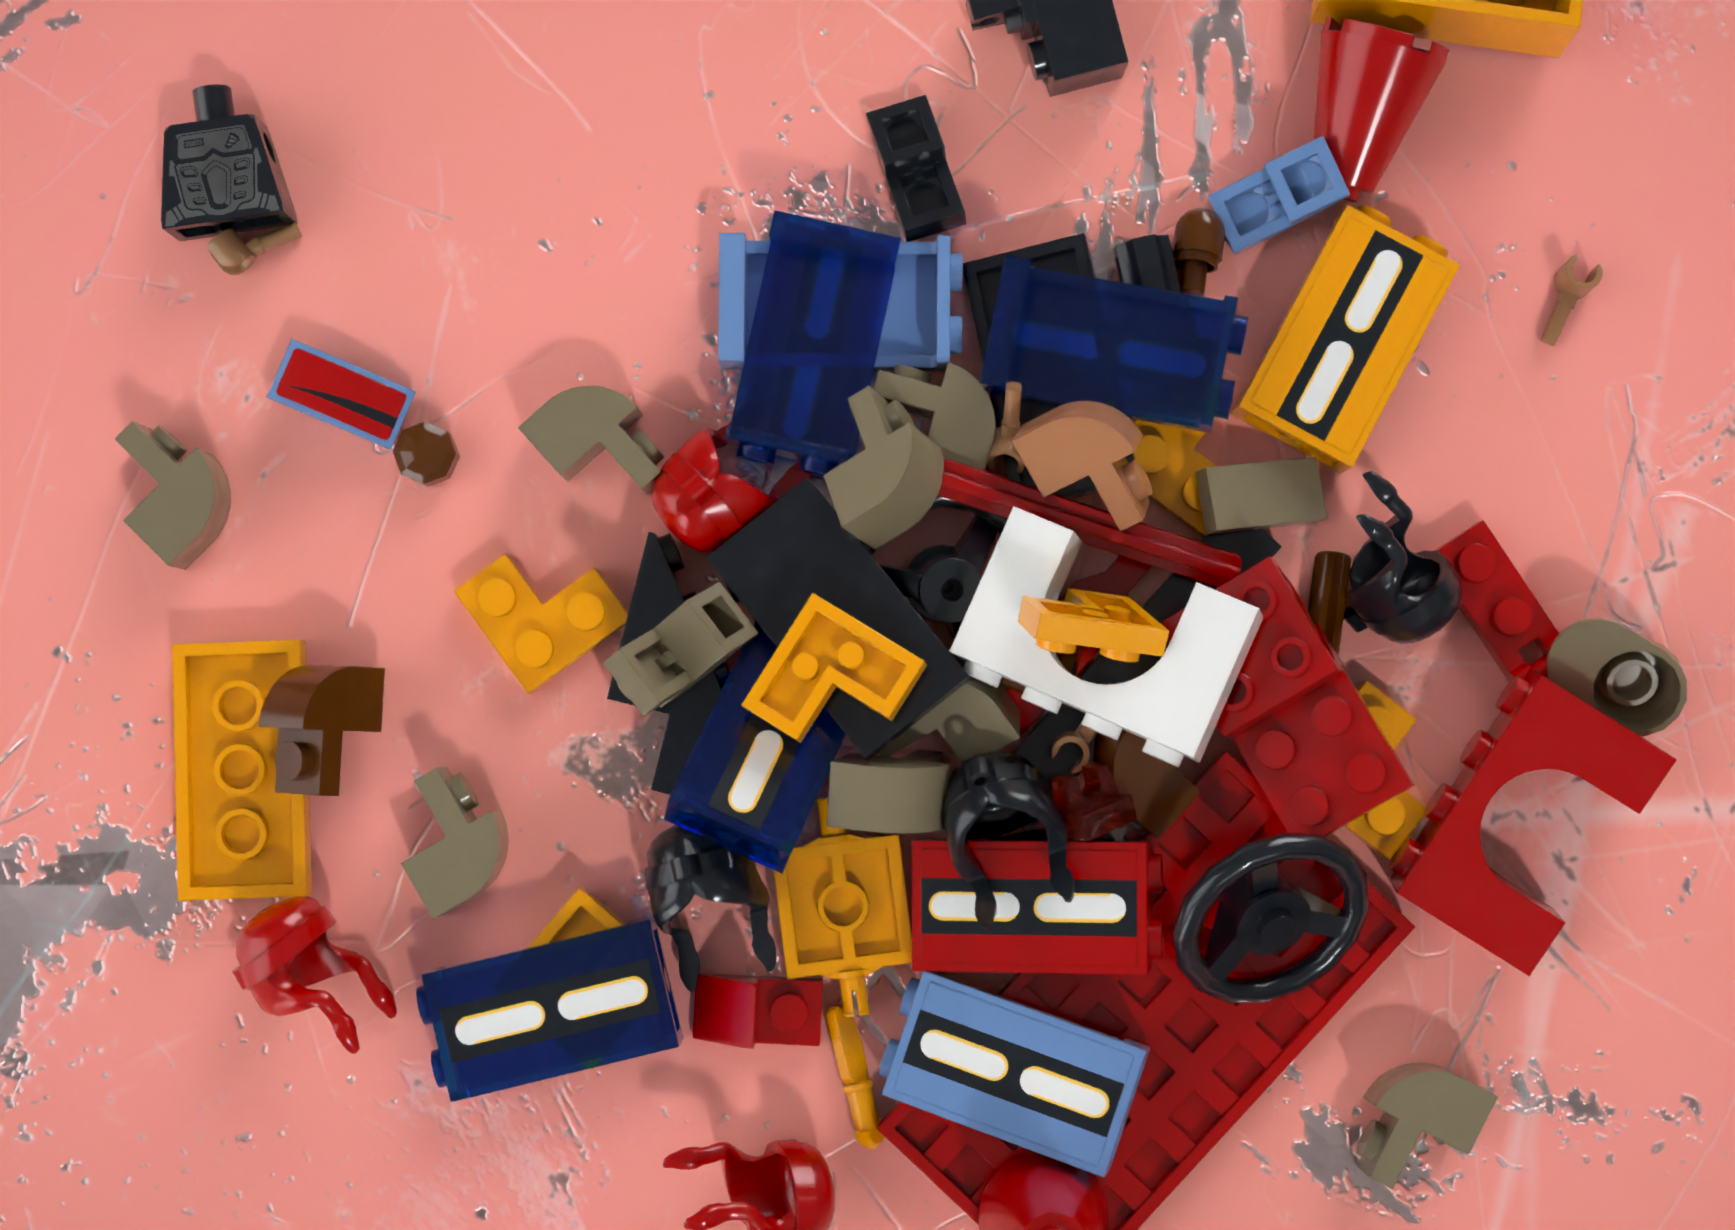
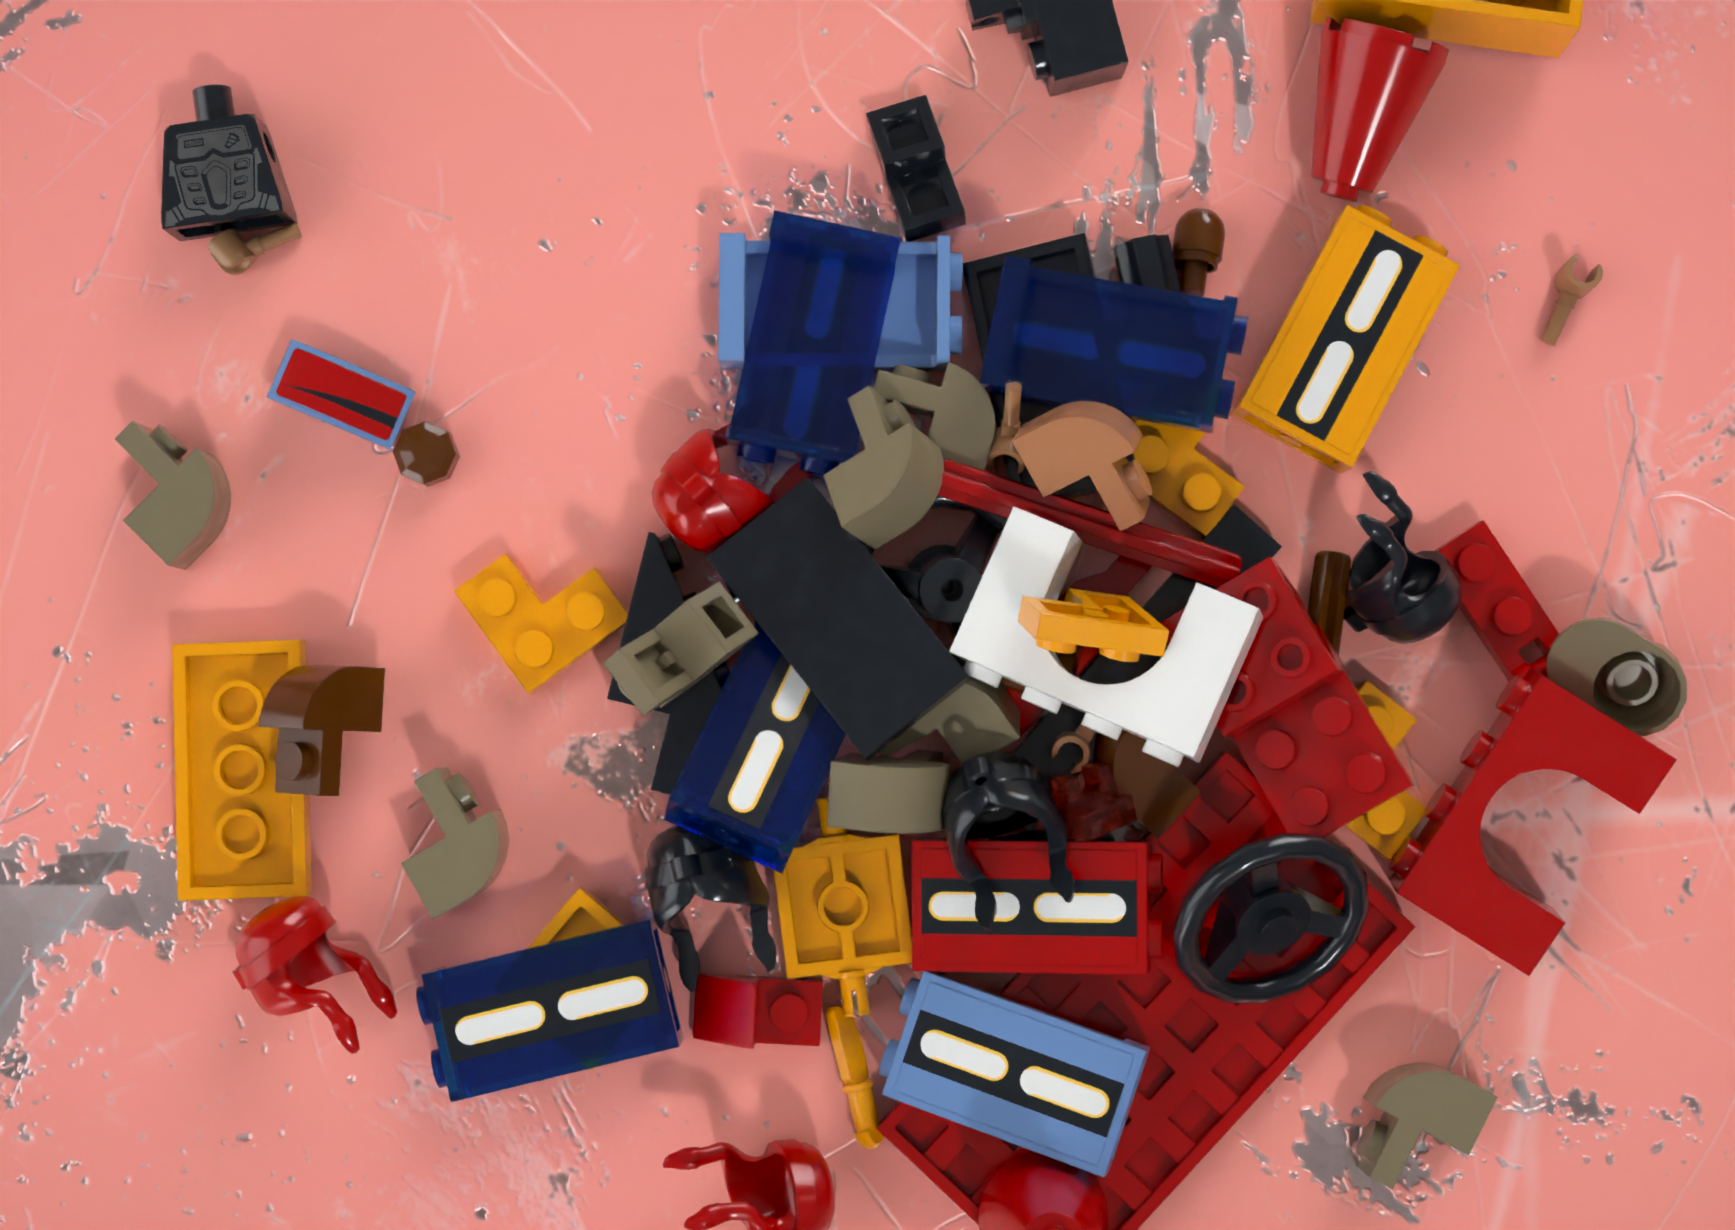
dark tan brick [518,386,665,495] -> none
light orange plate [741,593,927,743] -> none
dark tan tile [1195,457,1327,535] -> none
medium blue slope [1208,136,1350,255] -> none

